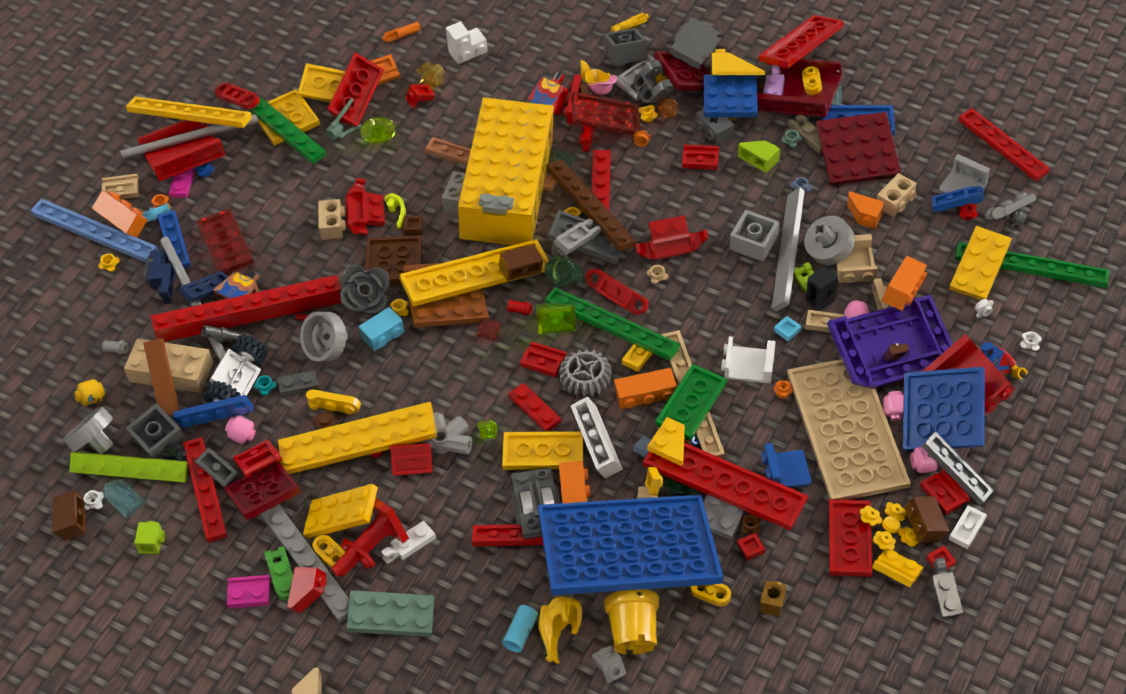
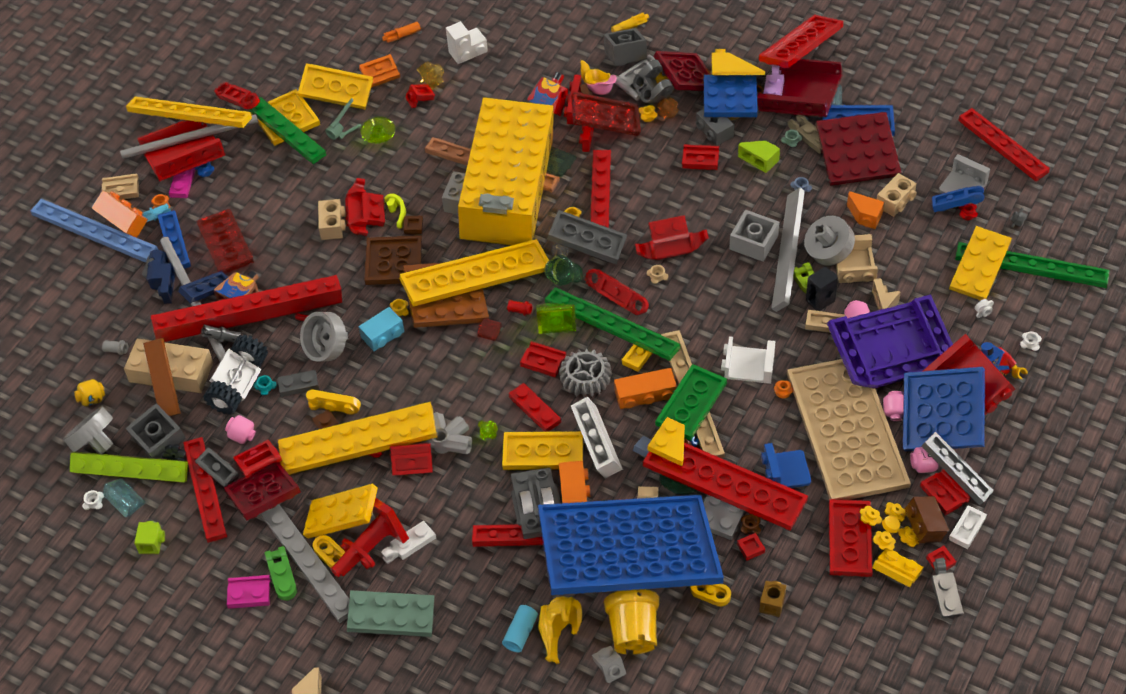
reddish brown brick [51,490,86,541] -> none
yellow plate [98,254,120,272] -> none
blue plate [173,395,253,428] -> none
slope [287,567,327,613] -> none
red slope [327,52,385,127] -> none
dark grey brick [340,265,389,314] -> none
reddish brown brick [499,244,543,281] -> none
reddish brown plate [547,160,636,252] -> none
light grey hinge [554,219,601,255] -> none
orange plate [634,131,651,147] -> none
yellow plate [645,467,663,496] -> none
dark grey piece [669,17,721,69] -> none
medium azure plate [774,316,801,342] -> none
yellow plate [802,66,822,95] -> none
orange brick [881,256,927,311] -> none
reddish brown plate [883,343,910,362] -> none
light grey hinge [985,192,1036,220] -> none

